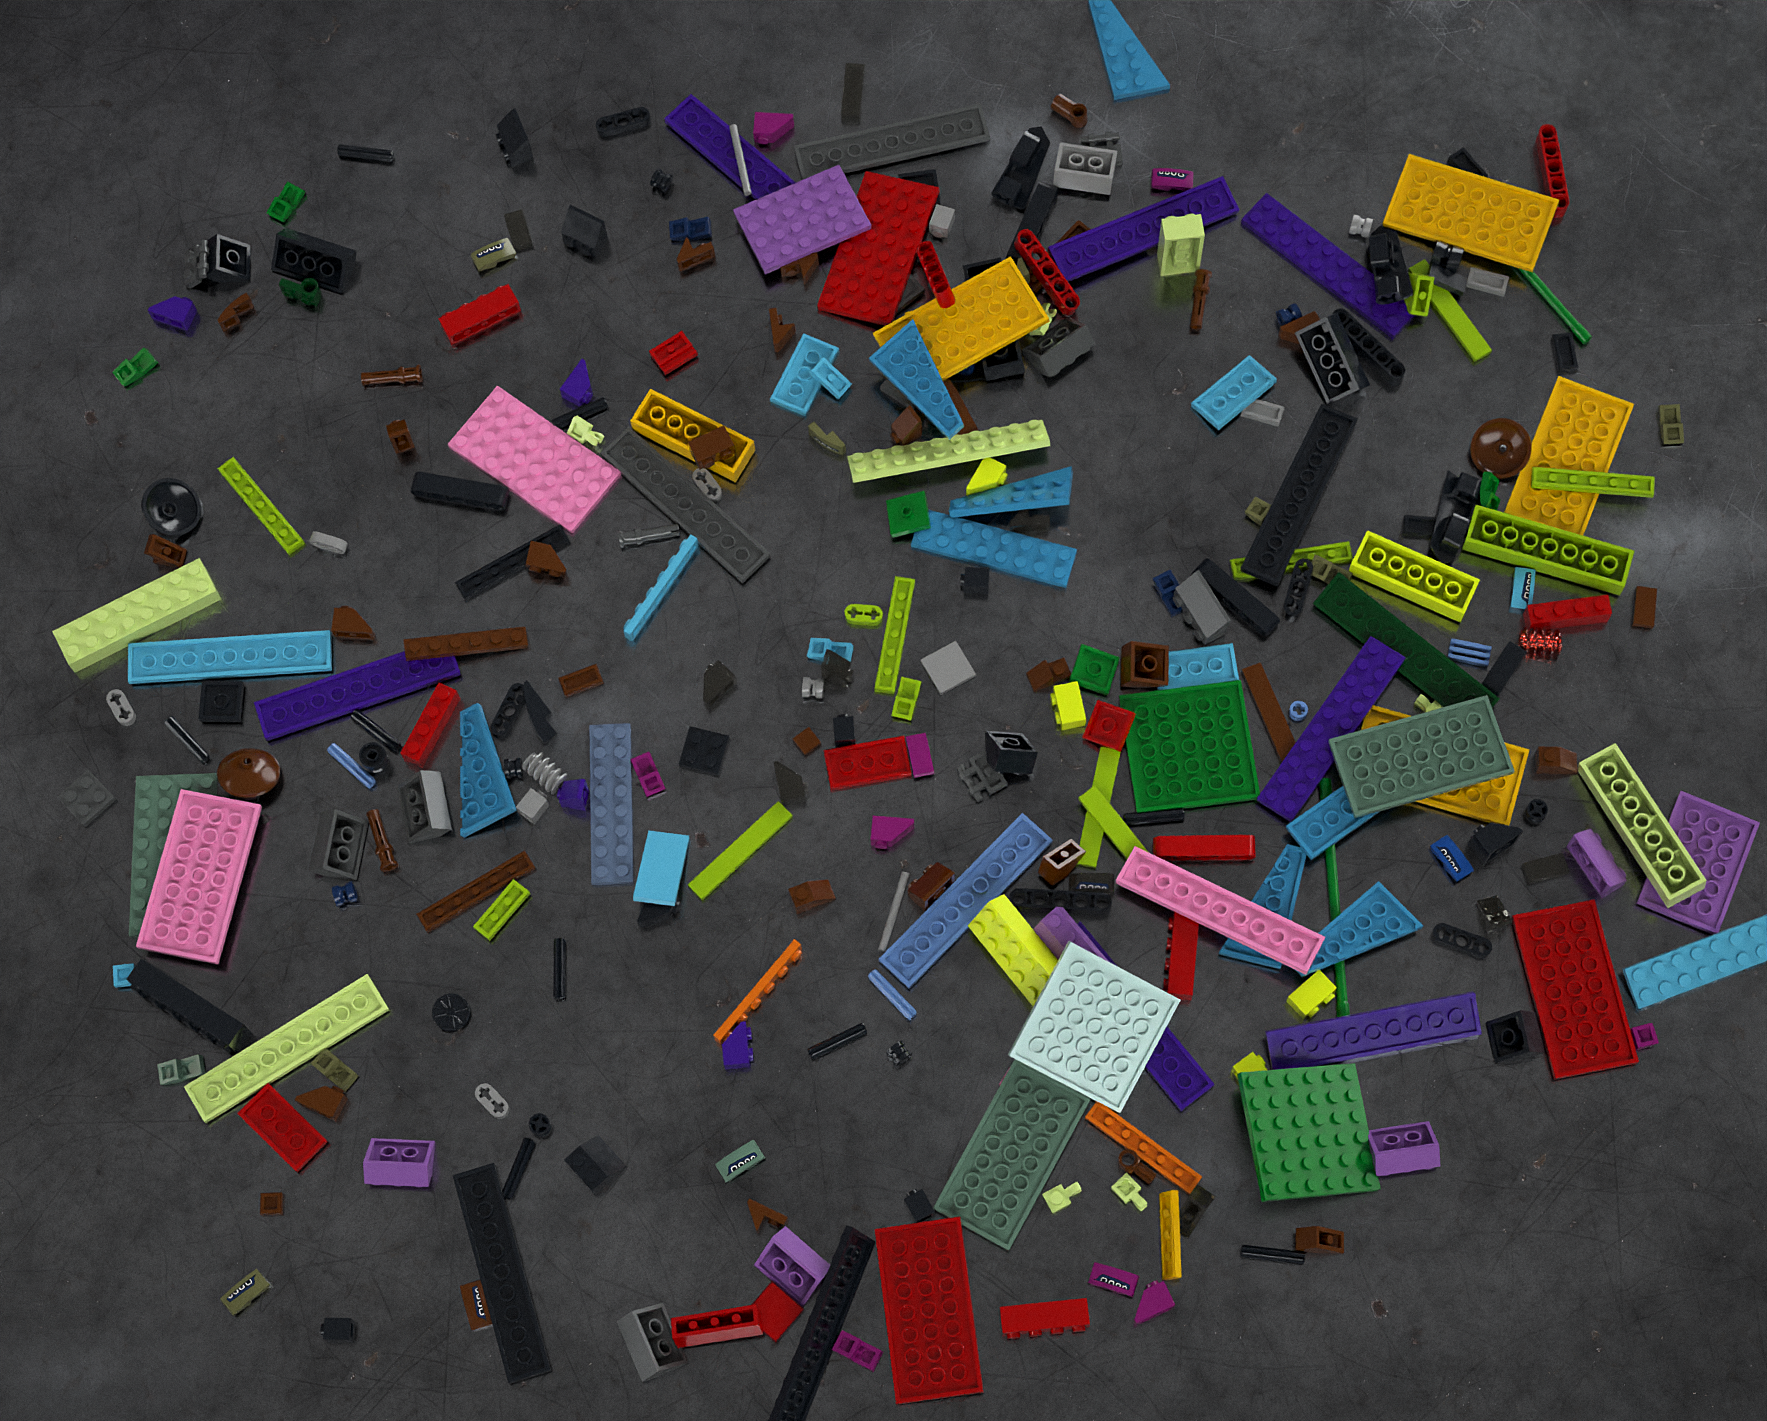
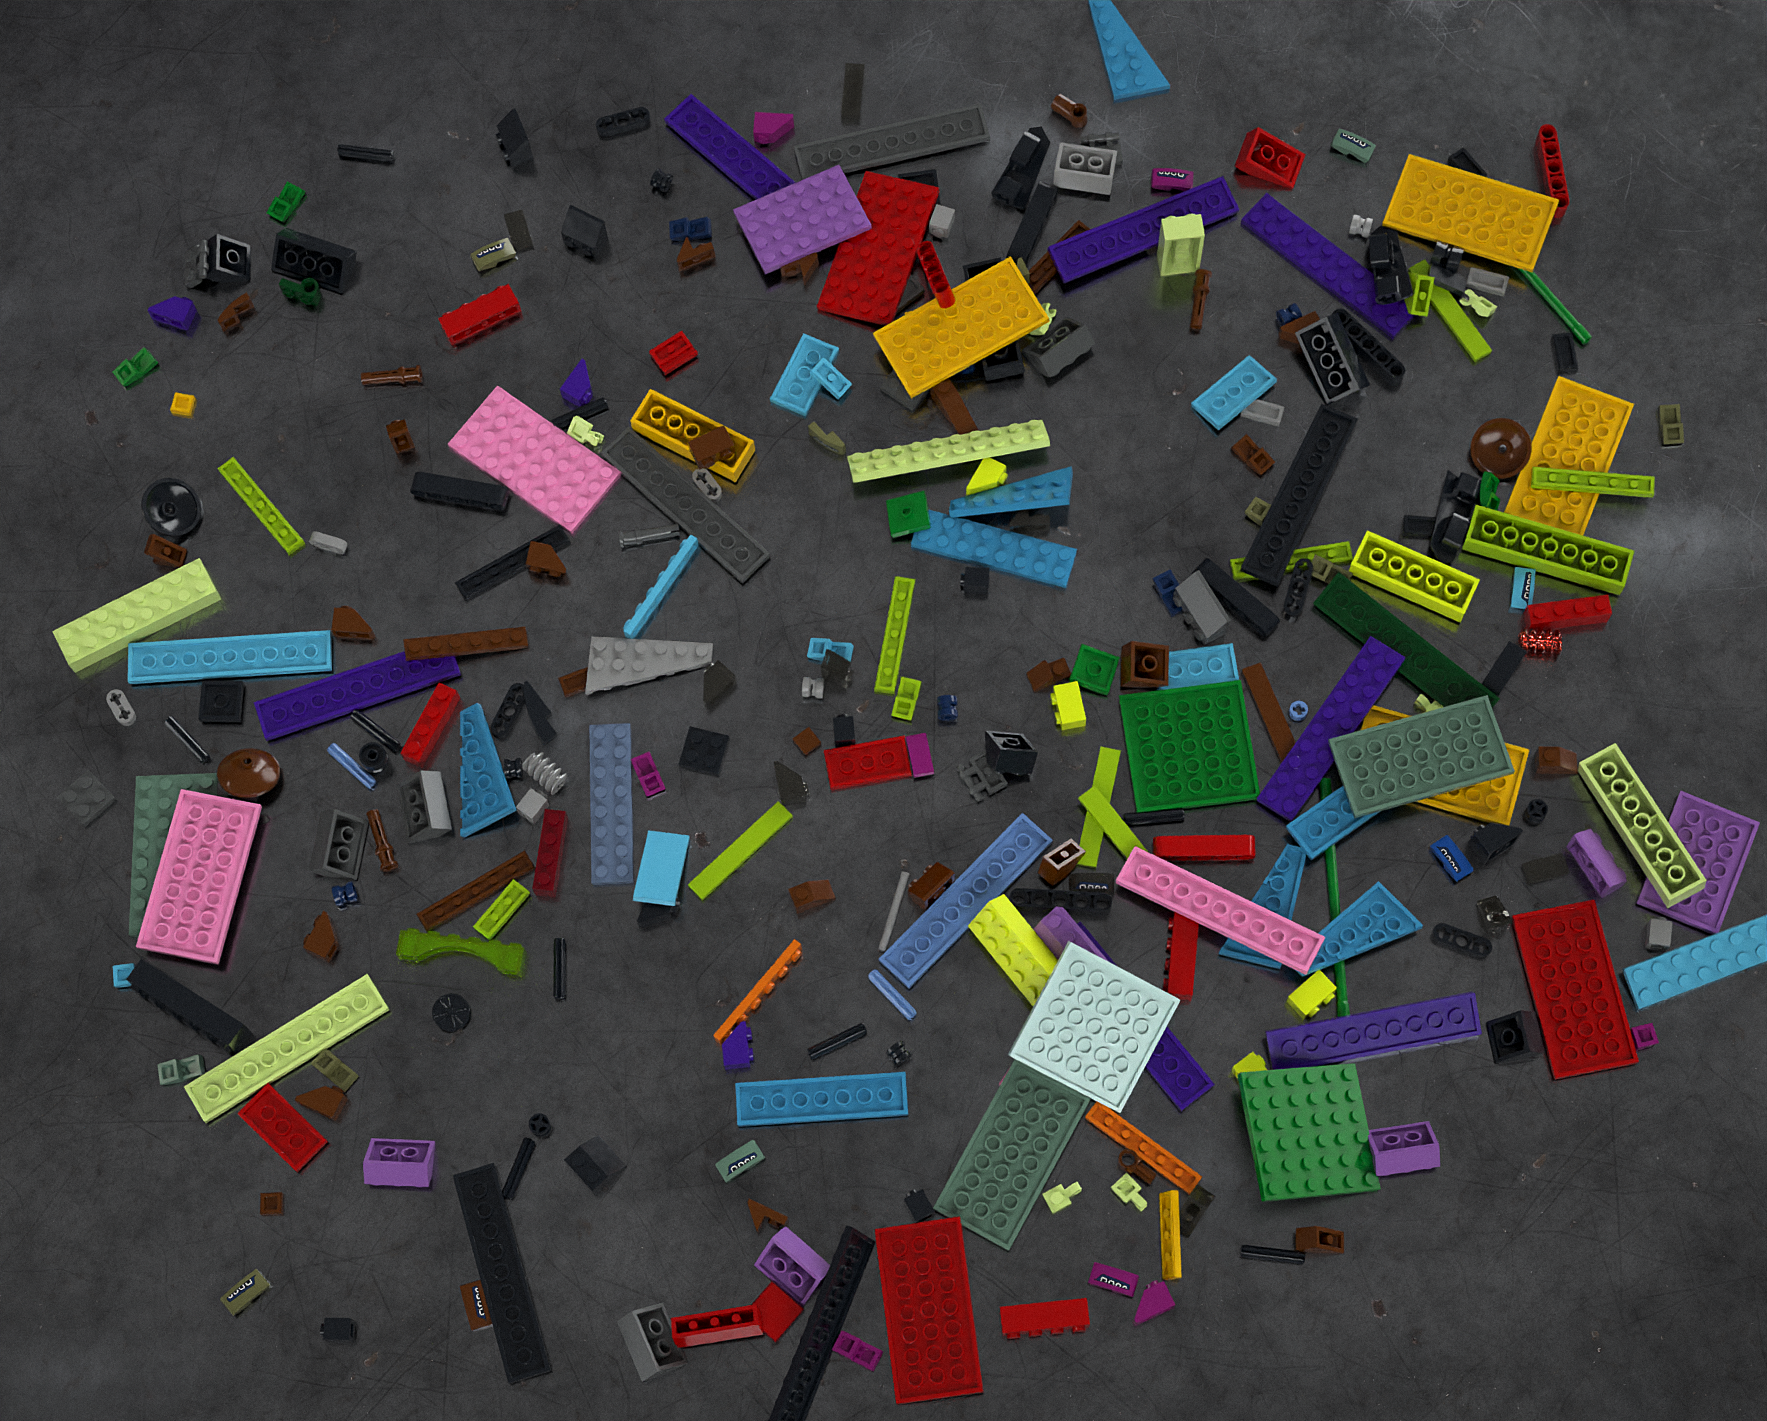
light grey beam [475,1083,510,1119] -> none
dark purple slope [557,779,590,811] -> none
light grey bar [729,124,752,196] -> none
reddish brown slope [769,308,796,352] -> none
lime beam [844,604,883,626] -> none
dark azure wing [869,319,964,440] -> none
magenta slope [871,816,915,849] -> none
reddish brown slope [890,405,922,446] -> none
light grey tile [920,641,976,695] -> none
red beam [1014,229,1080,316] -> none
red plate [1082,700,1136,752] -> none
medium blue tile [1447,638,1492,667] -> none
reddish brown tile [1632,586,1657,629] -> none
none -> yellow tile [170,392,196,416]
none -> reddish brown slope [303,911,339,963]
none -> clear neon green arch [396,928,527,976]
none -> dark red brick [532,809,568,897]
none -> light grey wing [585,636,713,695]
none -> dark azure plate [735,1072,908,1127]
none -> dark blue wheel [937,695,958,721]
none -> reddish brown slope [1231,434,1275,475]
none -> red slope [1234,127,1306,189]
none -> sand green slope [1330,128,1376,163]
none -> yellowish green plate [1460,289,1497,317]
none -> light grey brick [1645,917,1672,951]

